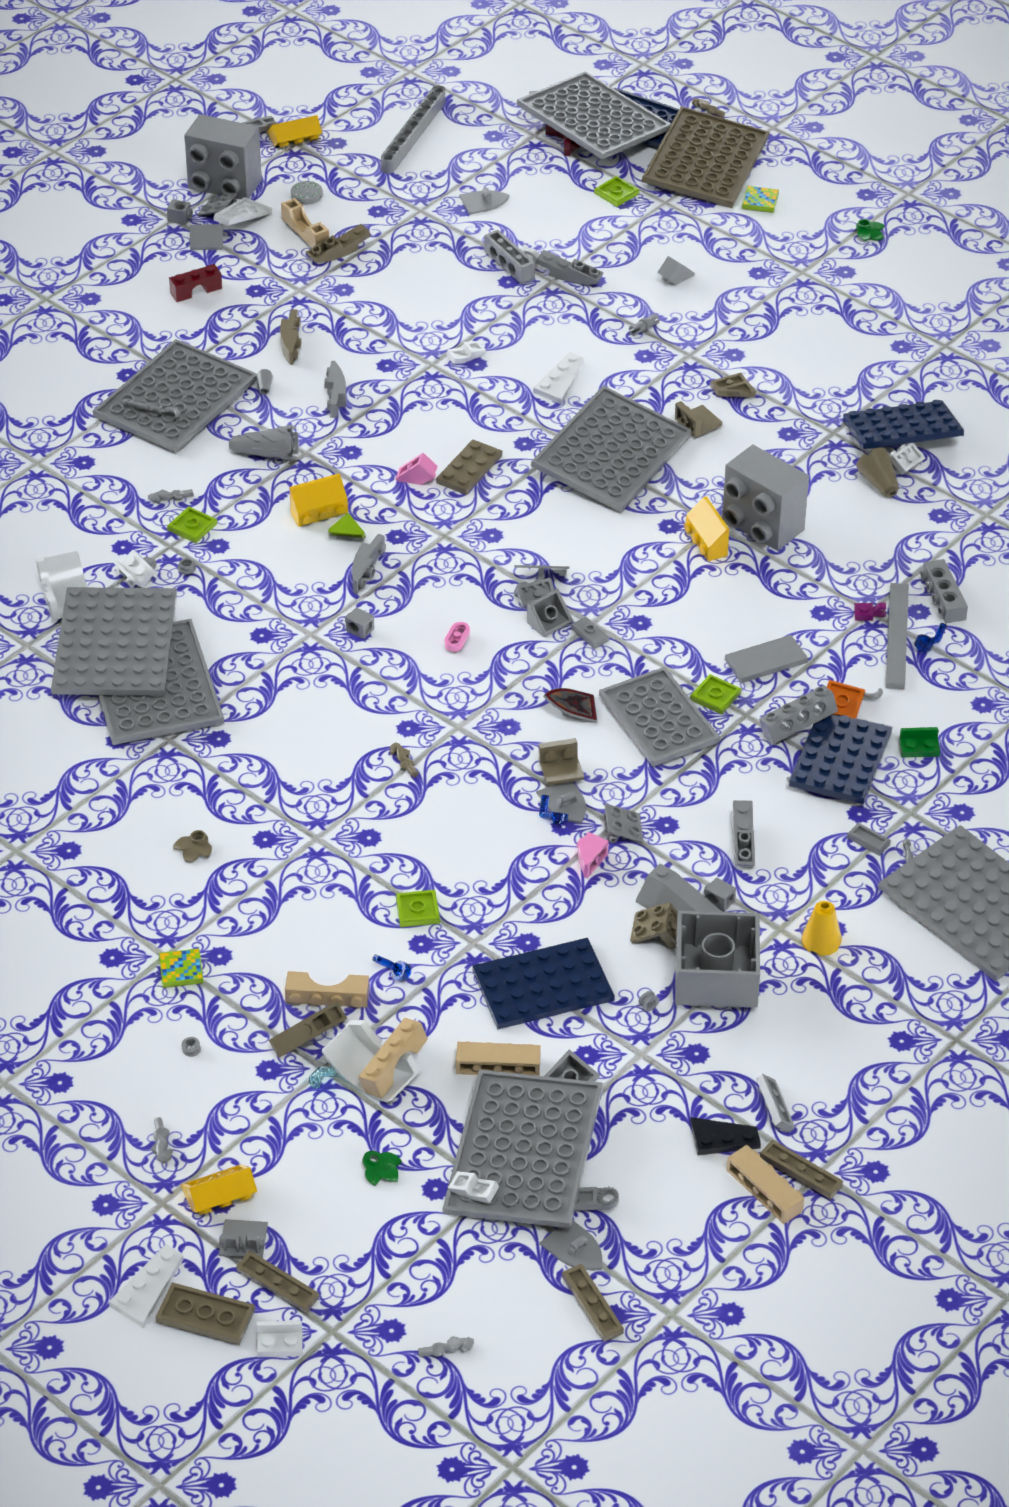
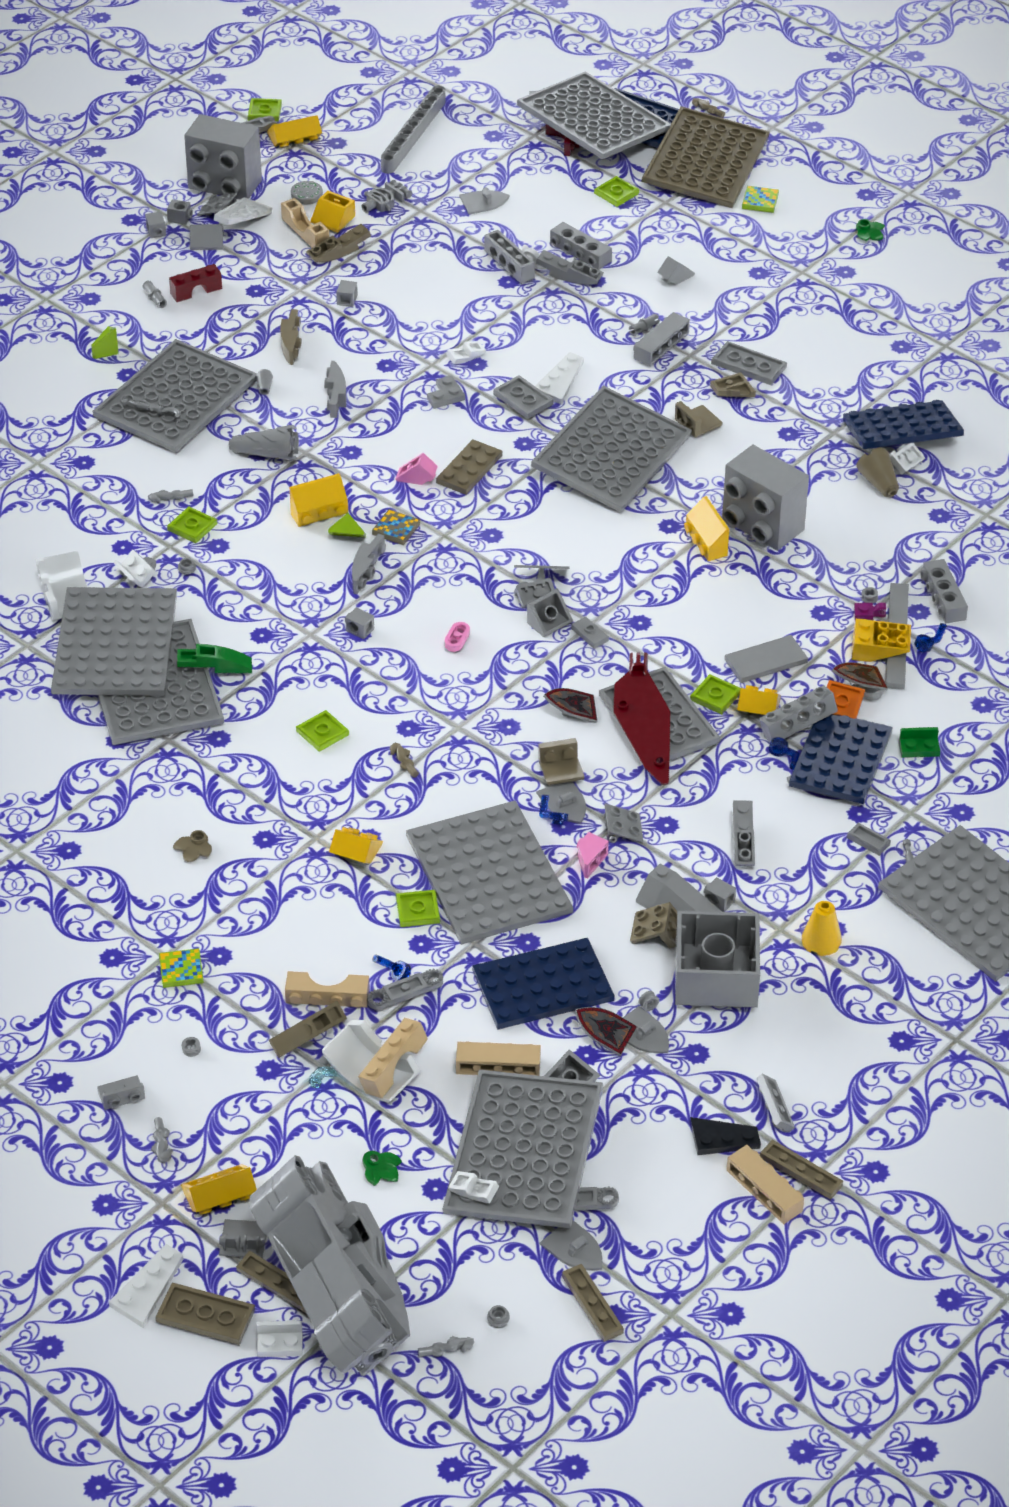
none -> lime slope [91,326,119,359]
none -> light grey bracket [97,1075,145,1110]
none -> light grey pin [142,280,167,308]
none -> light grey brick [145,211,166,238]
none -> green slope [177,644,252,673]
none -> lime tile [248,98,282,122]
none -> light grey piece [250,1155,410,1376]
none -> lime tile [296,710,349,752]
none -> yellow slope [311,191,355,233]
none -> yellow slope [329,827,383,863]
none -> light grey brick [336,280,358,307]
none -> light grey torso [361,180,412,213]
none -> light grey plate [367,968,443,1010]
none -> tile [372,509,420,545]
none -> light grey plate [406,800,573,945]
none -> light grey plate [427,375,465,409]
none -> light grey plate [487,1305,510,1327]
none -> light grey plate [493,375,553,419]
none -> light grey brick [550,222,612,270]
none -> shield [575,1007,638,1056]
none -> dark red wing [613,652,671,785]
none -> light grey shield [623,1006,669,1053]
none -> light grey brick [633,312,690,366]
none -> light grey tile [711,341,787,386]
none -> yellow slope [737,685,781,715]
none -> clear blue plate [769,737,800,770]
none -> shield [832,662,888,690]
none -> yellow slope [852,618,911,662]
none -> light grey bush [862,587,878,604]

